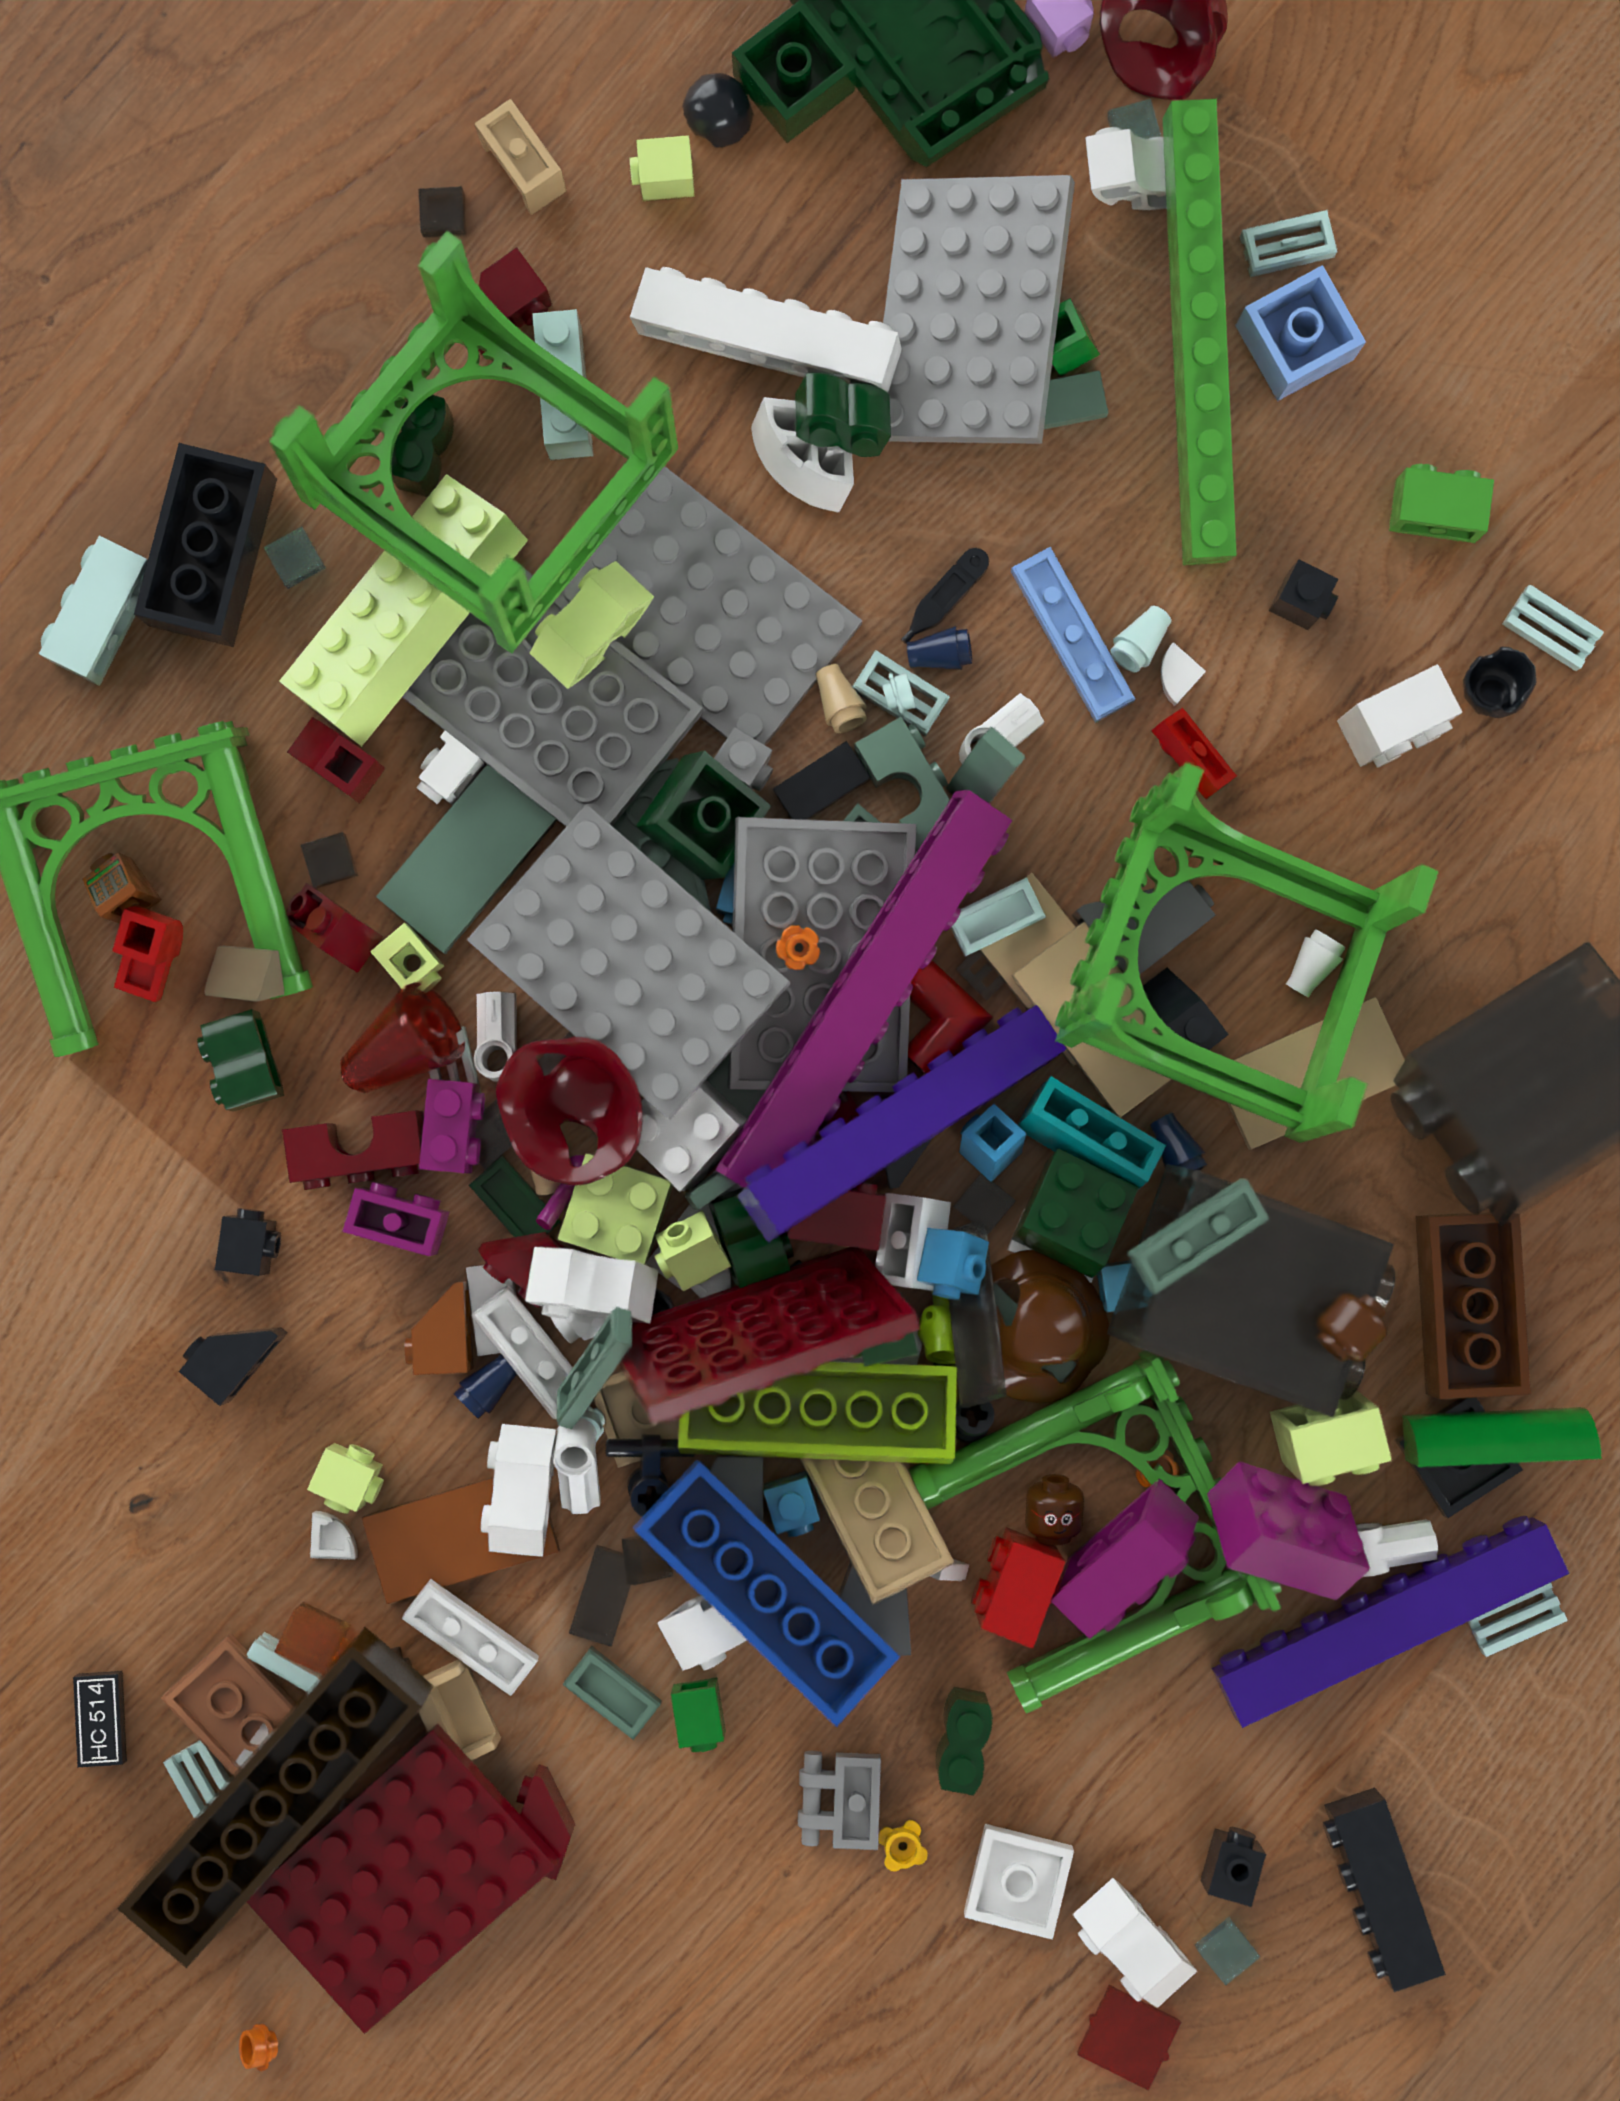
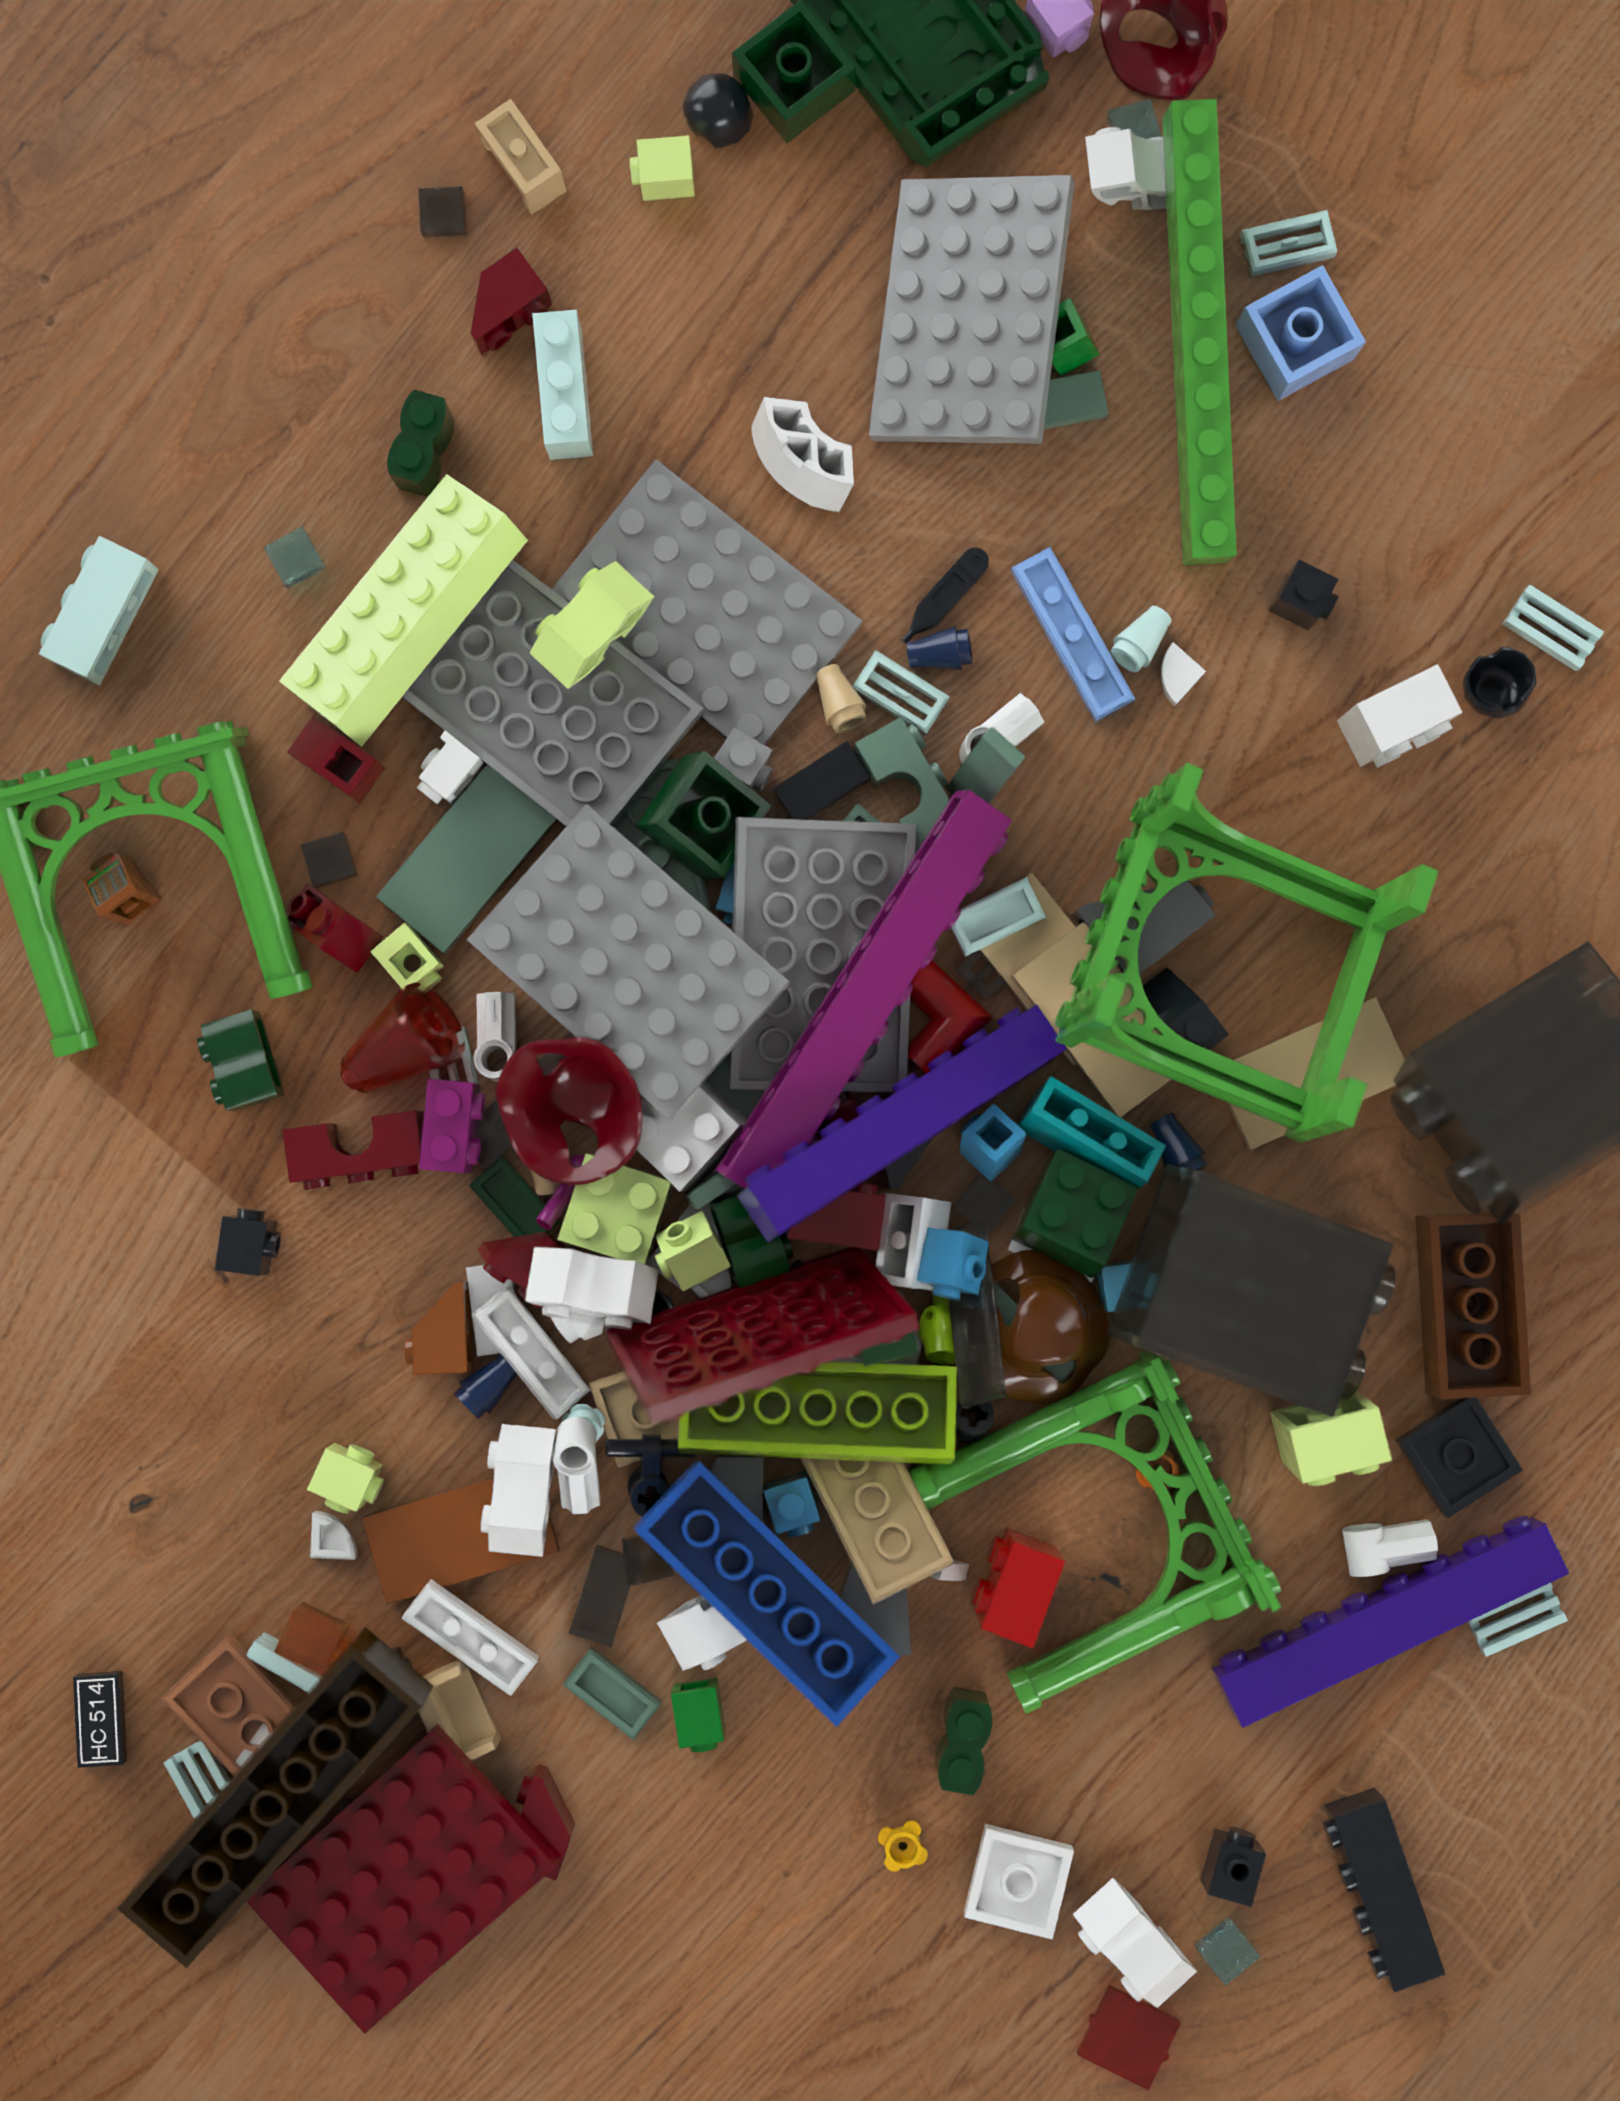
red brick [112,905,183,1002] -> none
black brick [134,443,277,647] -> none
black slope [179,1327,287,1406] -> none
dark tan slope [204,945,285,1001] -> none
orange plate [239,2024,278,2071] -> none
bright green arch [269,231,678,654] -> none
magenta brick [342,1182,450,1256] -> none
sand green tile [556,1307,632,1429] -> none
white brick [630,267,902,392] -> none
orange plate [776,925,820,970] -> none
dark green brick [795,373,891,457] -> none
light grey plate [797,1751,881,1850] -> none
light aqua plate [882,673,916,715] -> none
reddish brown head [1025,1474,1084,1545] -> none
magenta brick [1051,1478,1199,1639] -> none
sand green tile [1127,1178,1269,1294] -> none
red plate [1151,707,1237,800] -> none
magenta brick [1207,1461,1370,1600] -> none
white cone [1286,929,1346,998] -> none
reddish brown head [1316,1293,1387,1363] -> none
bright green brick [1389,464,1494,543] -> none
green brick [1402,1407,1602,1467] -> none

